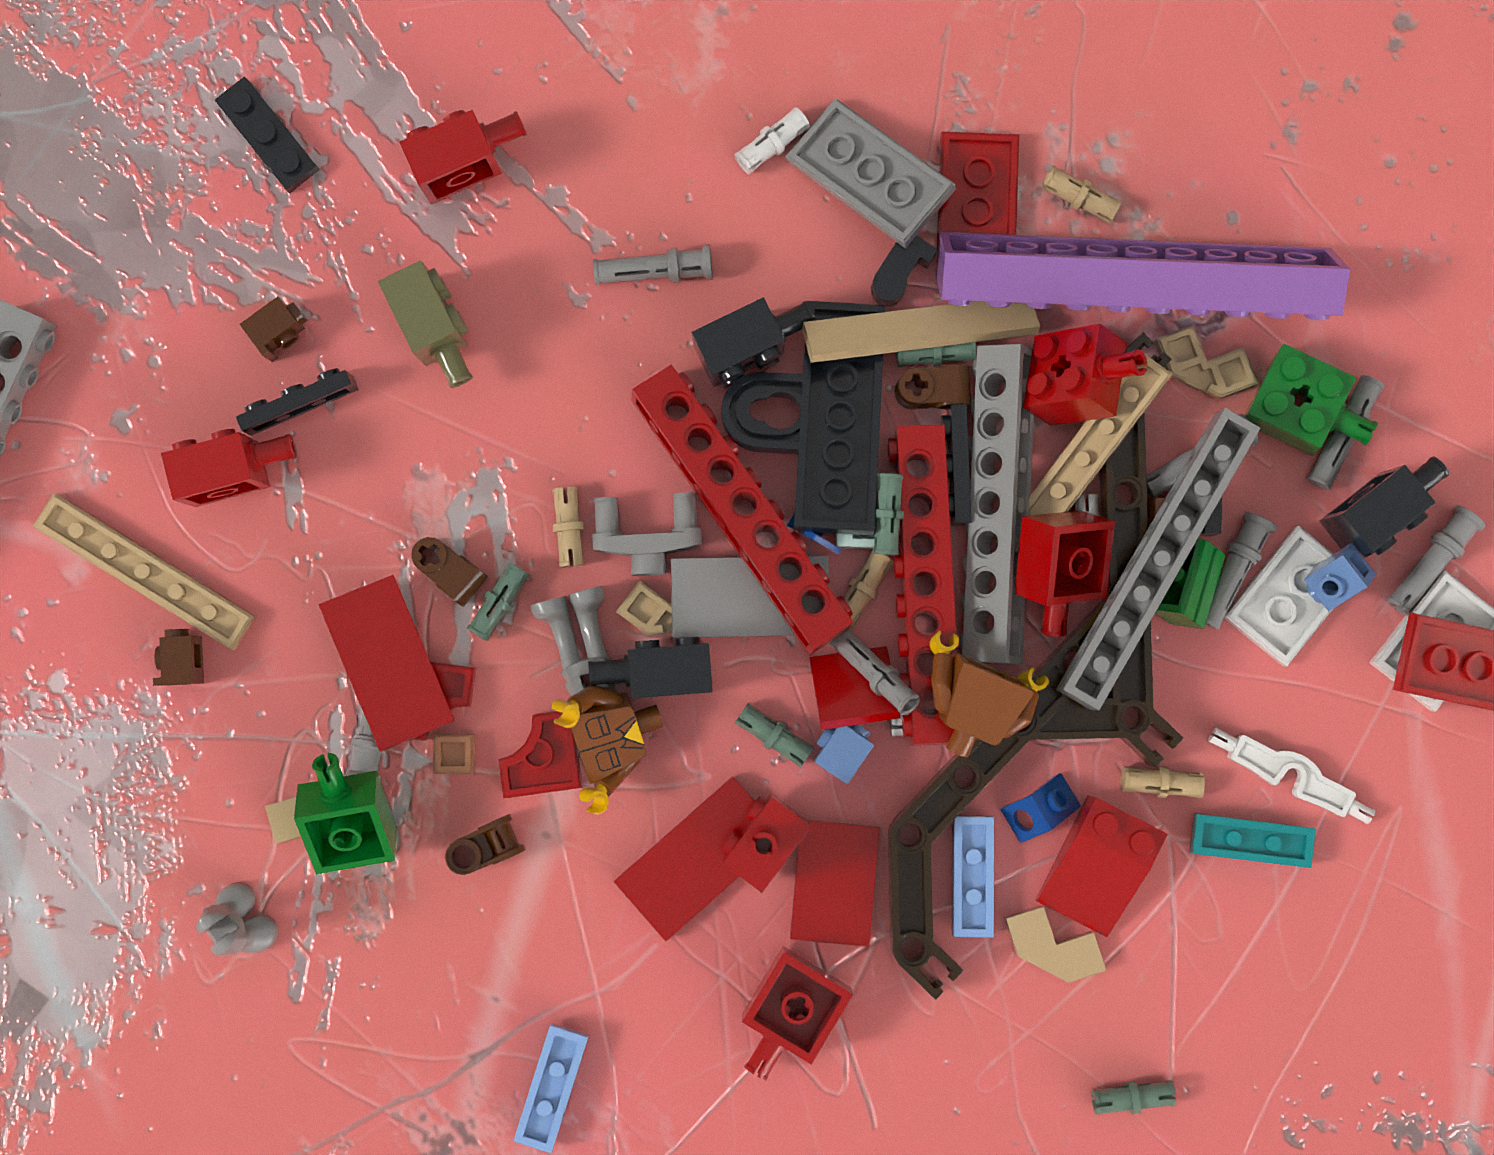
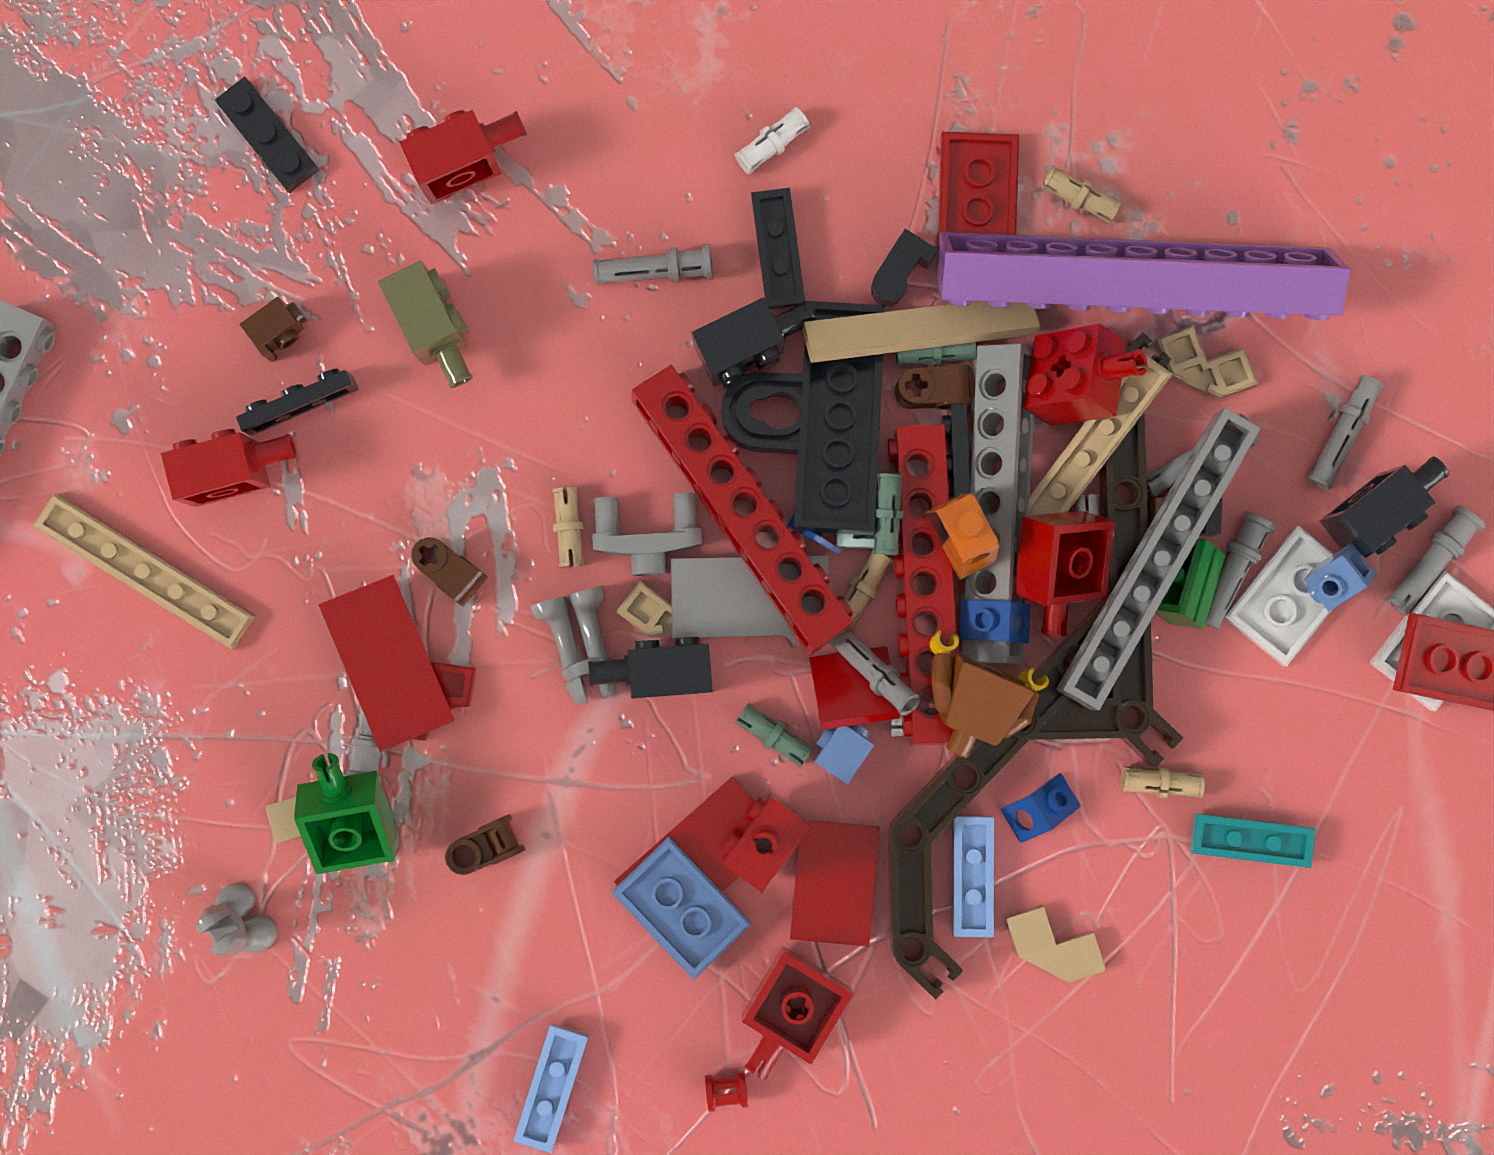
reddish brown brick [153,629,204,686] -> none
nougat tile [433,734,475,774] -> none
sand green pin [467,562,531,641] -> none
red tile [498,711,583,799] -> none
dark orange torso [552,685,664,814] -> none
light grey tile [785,98,956,249] -> none
red slope [1035,795,1168,937] -> none
sand green pin [1091,1080,1176,1115] -> none
white piece [1208,727,1375,824] -> none
green brick [1244,343,1378,456] -> none
none -> medium blue tile [611,836,752,980]
none -> red bush [705,1071,748,1112]
none -> black plate [751,187,805,310]
none -> orange torso [925,493,999,580]
none -> blue bracket [960,600,1031,644]

